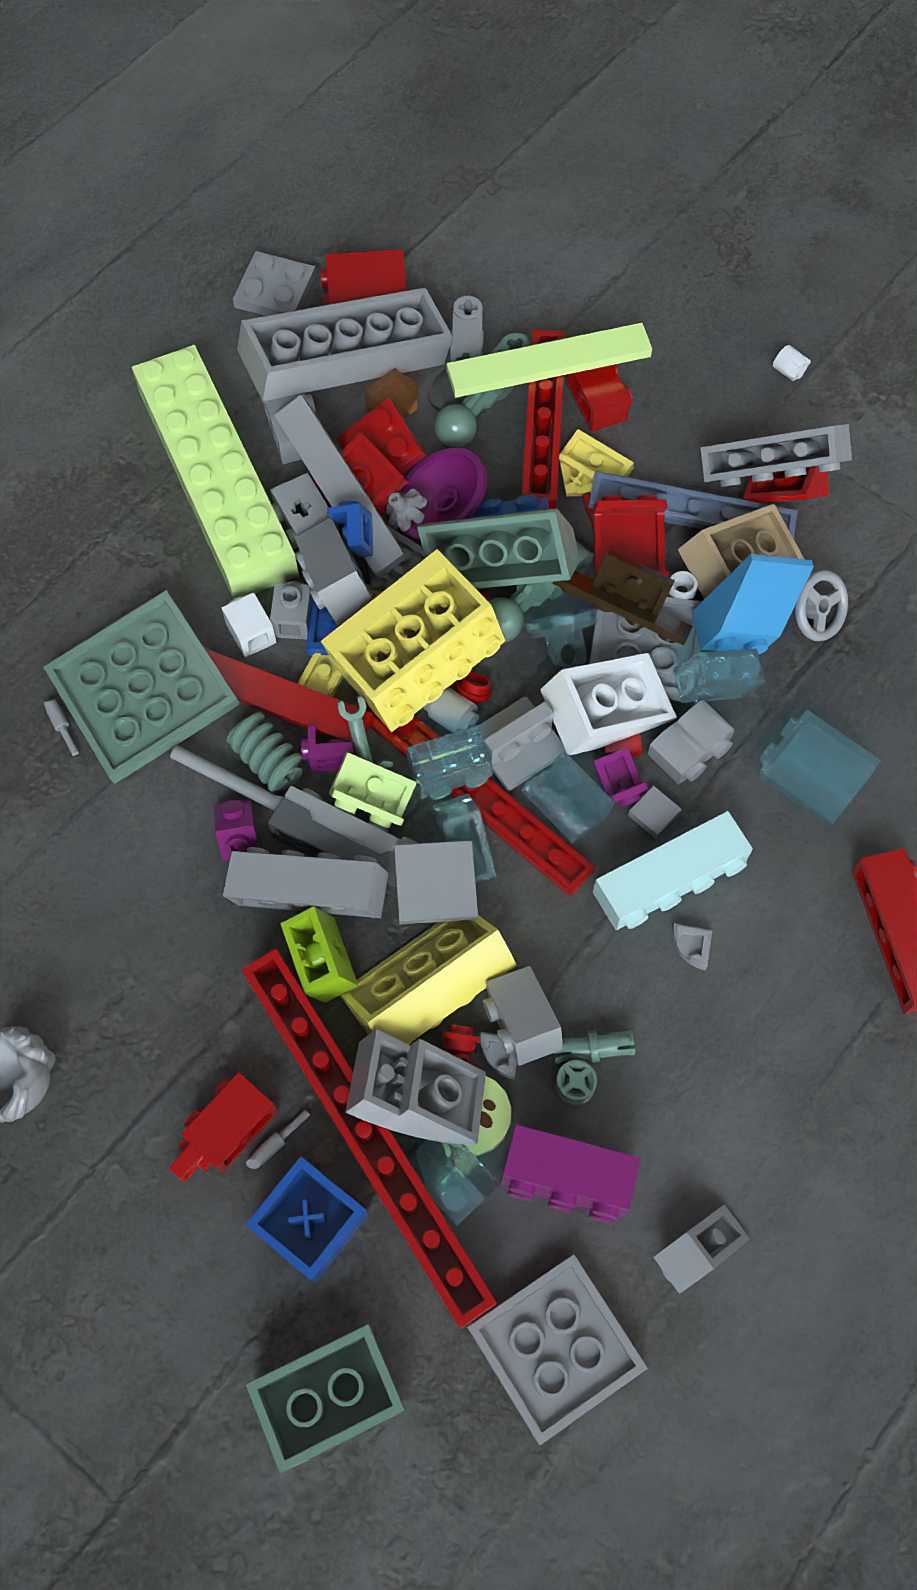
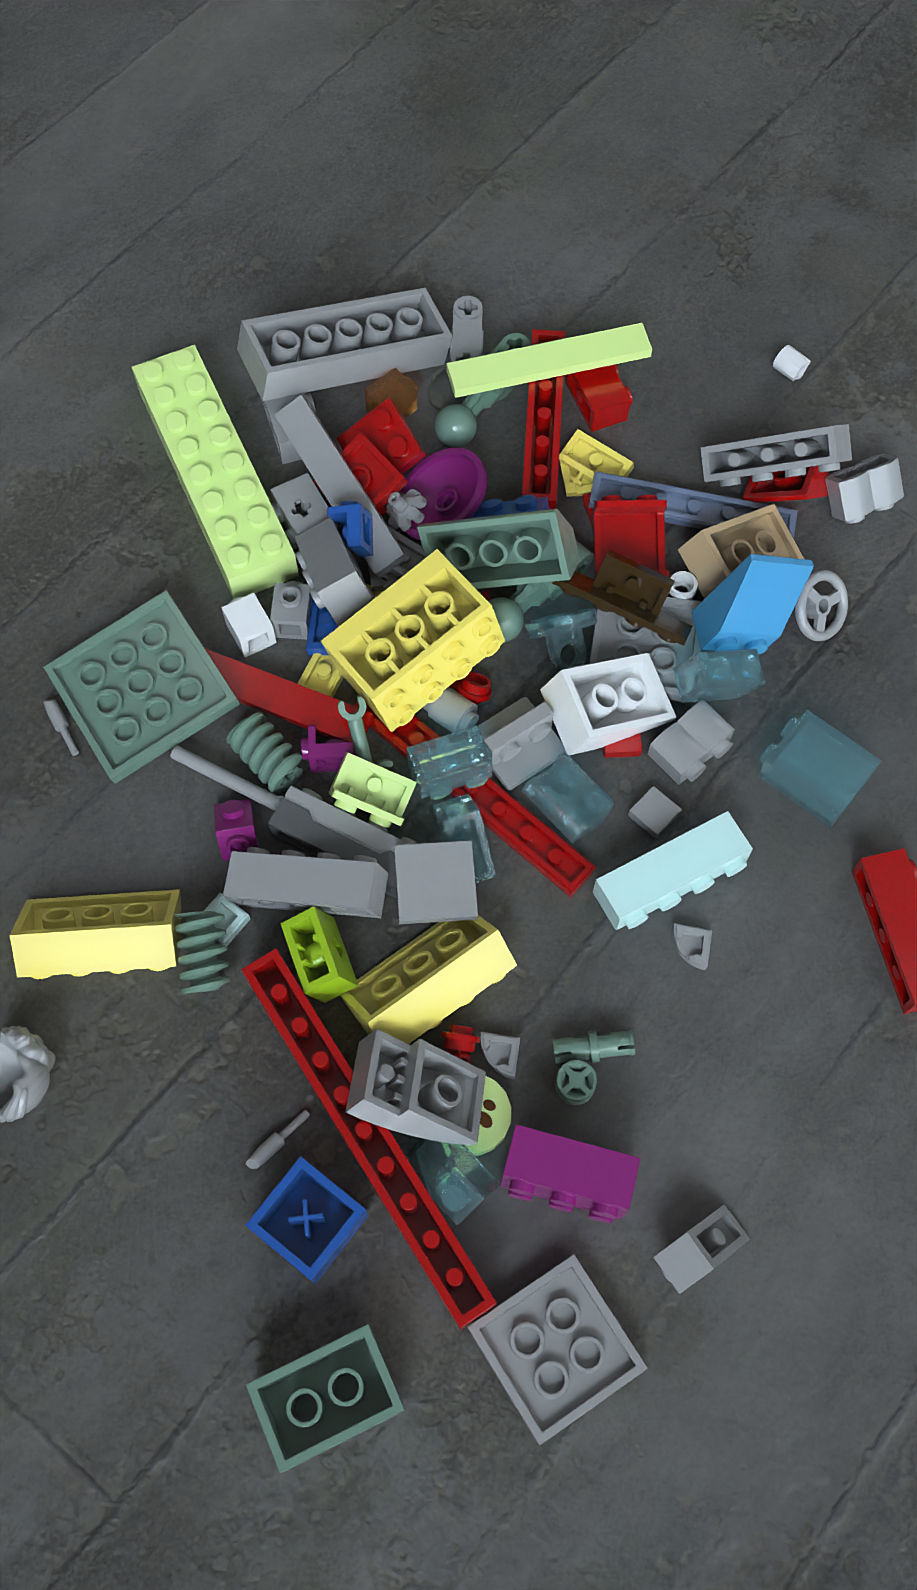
red hinge [169,1072,278,1183] -> none
light grey plate [233,251,316,316] -> none
red panel [320,249,407,306] -> none
light grey brick [483,966,563,1066] -> none
magenta bracket [591,748,648,807] -> none
none -> light yellow slope [10,889,181,979]
none -> sand green piece [174,911,230,994]
none -> light aqua tile [204,893,251,946]
none -> light grey brick [825,453,904,524]

